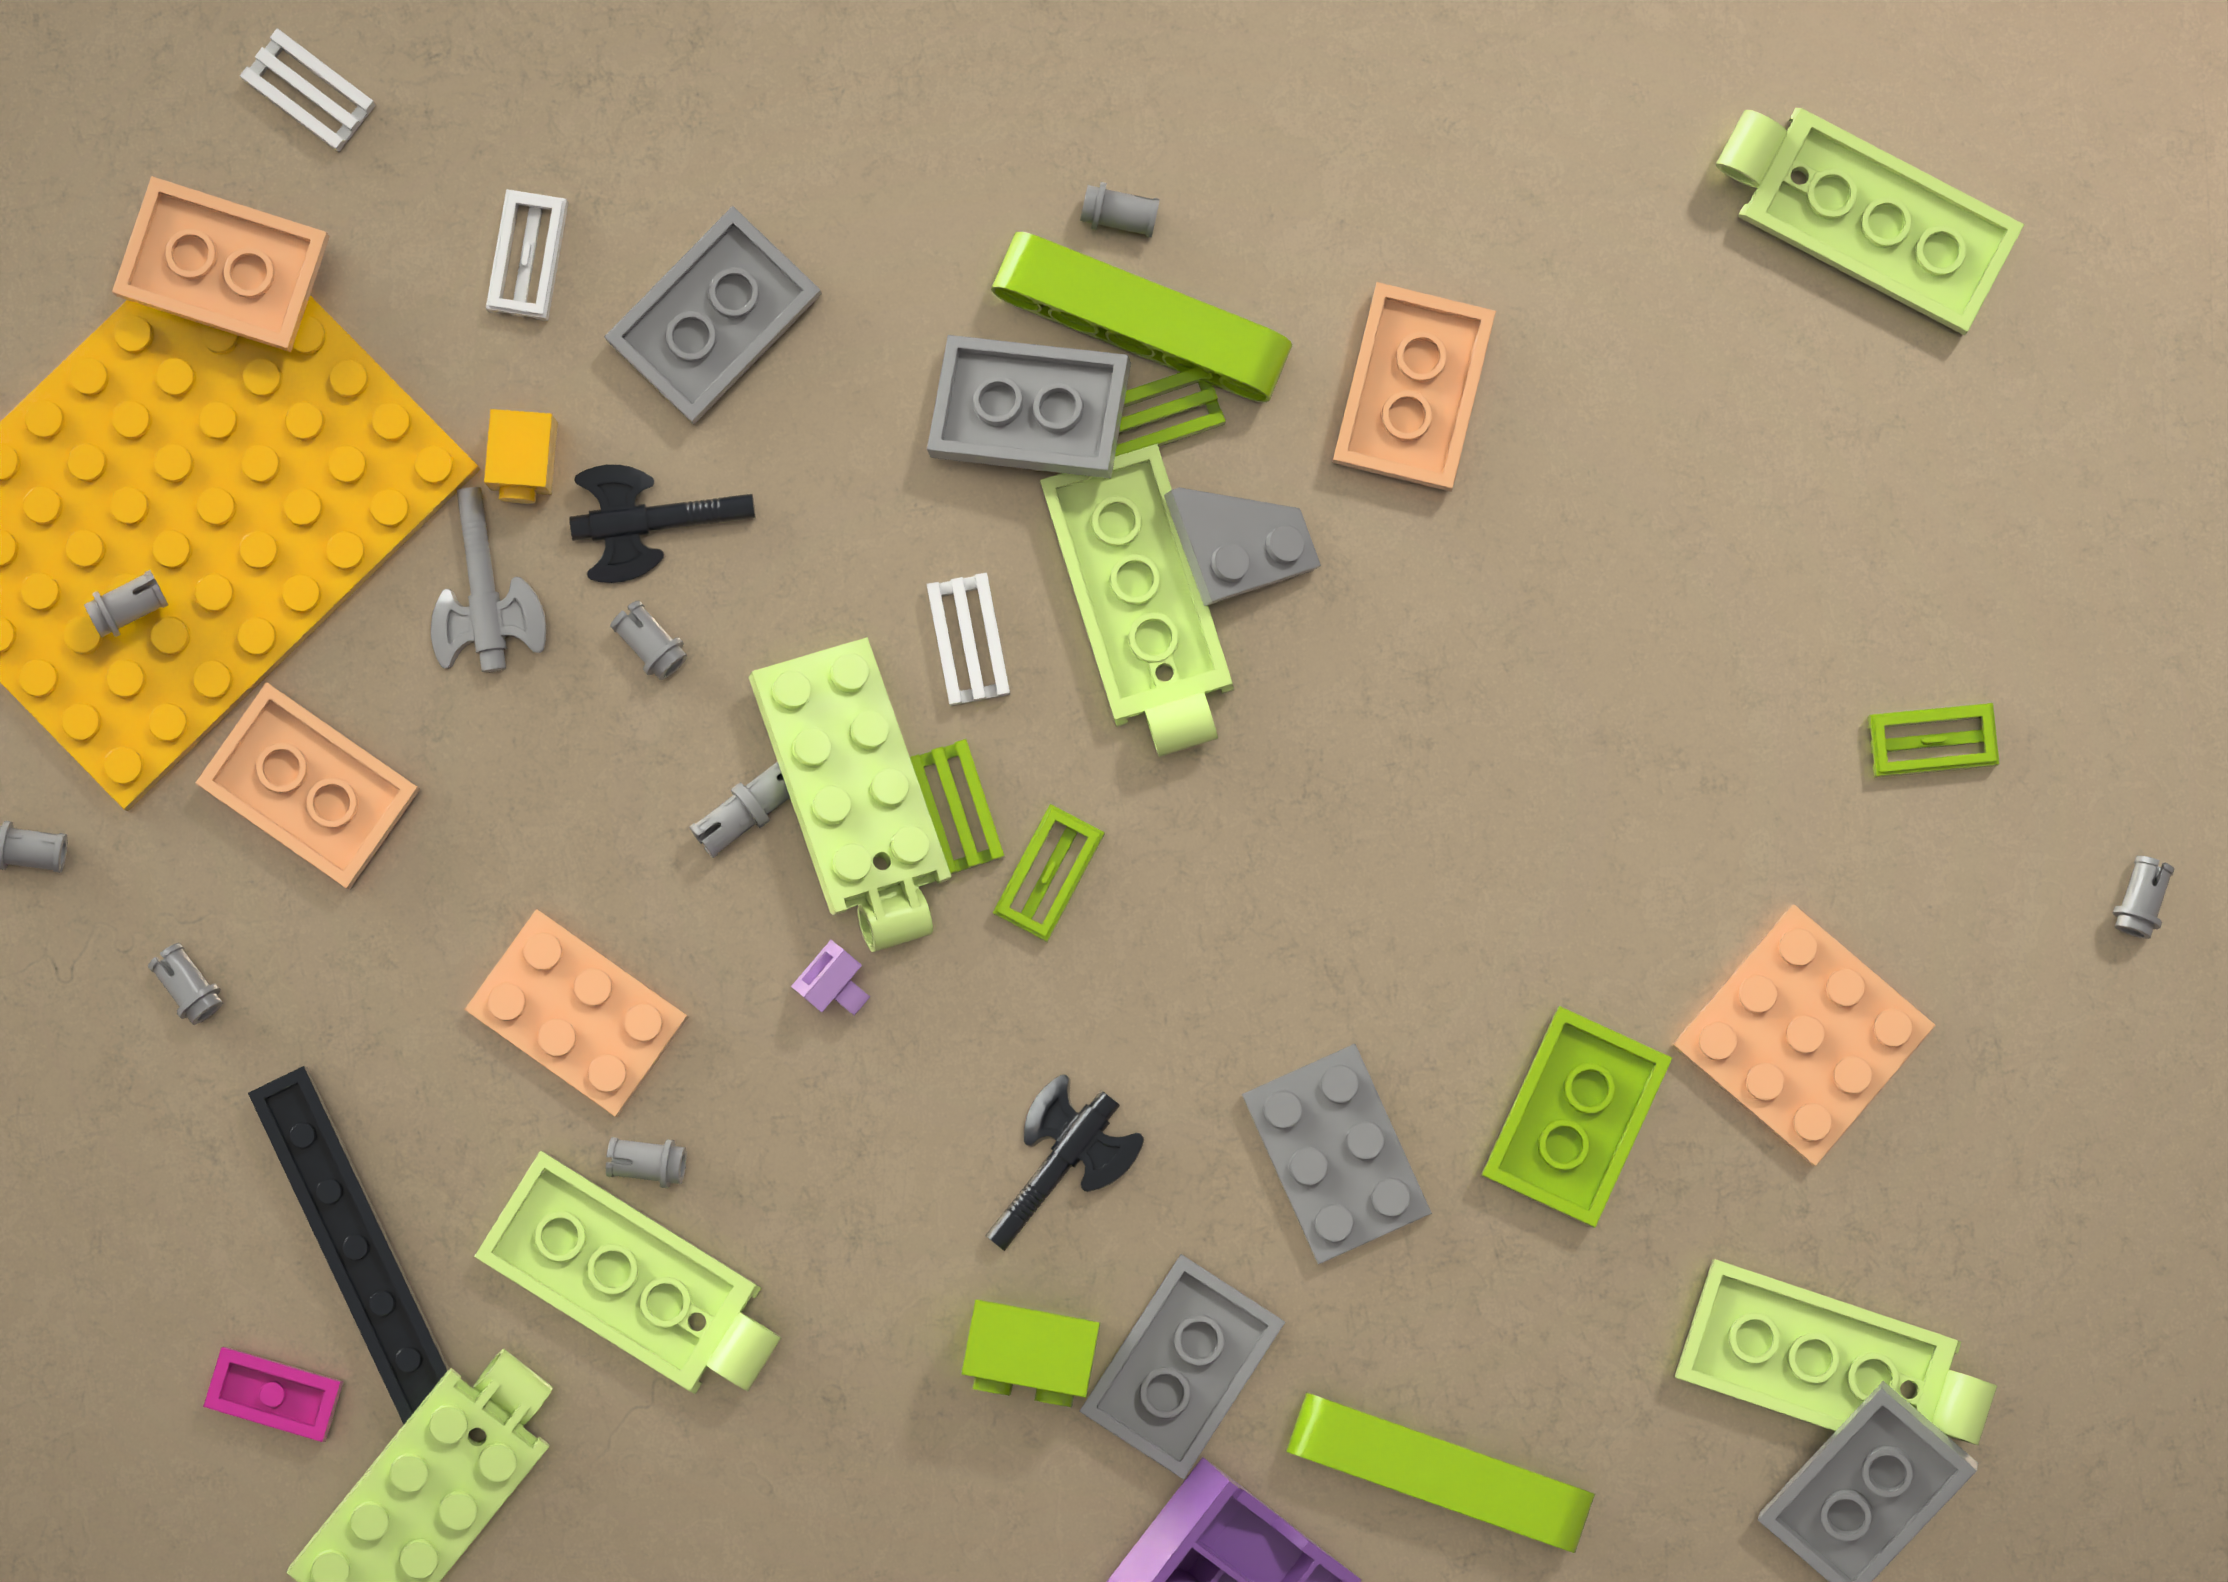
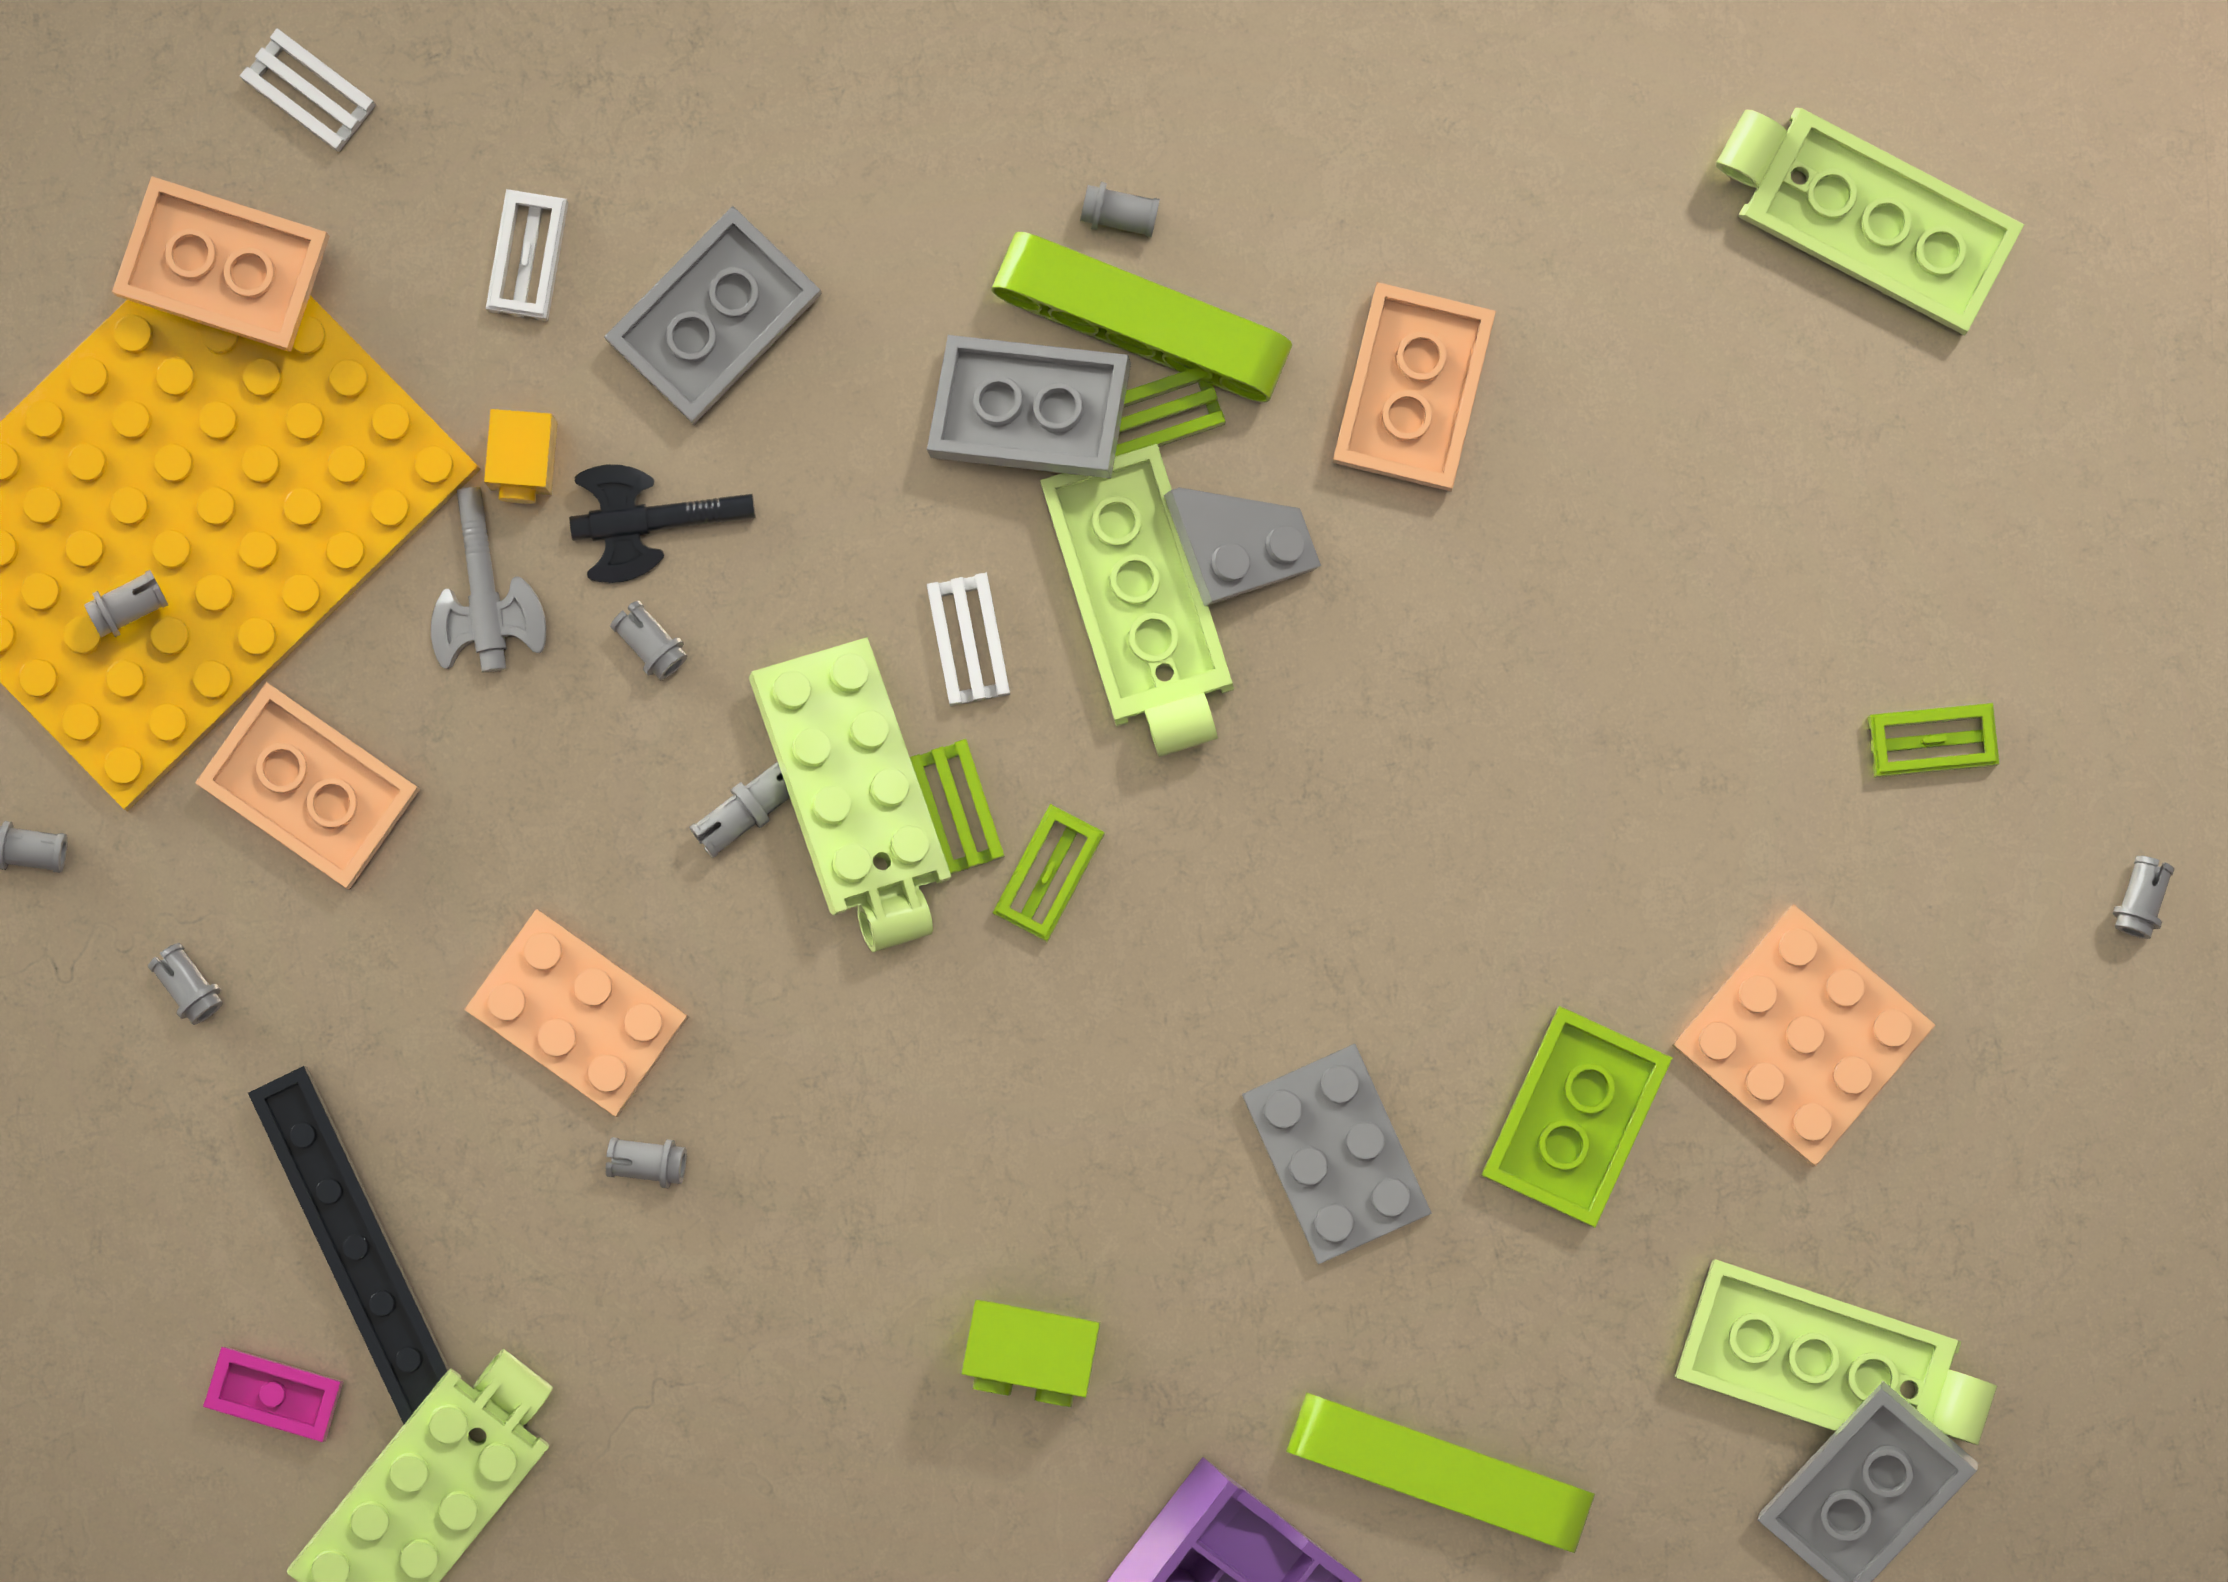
yellowish green hinge [474,1151,781,1394] -> none
lavender tile [791,940,870,1016] -> none
black piece [985,1074,1144,1251] -> none
light grey plate [1079,1254,1285,1479] -> none

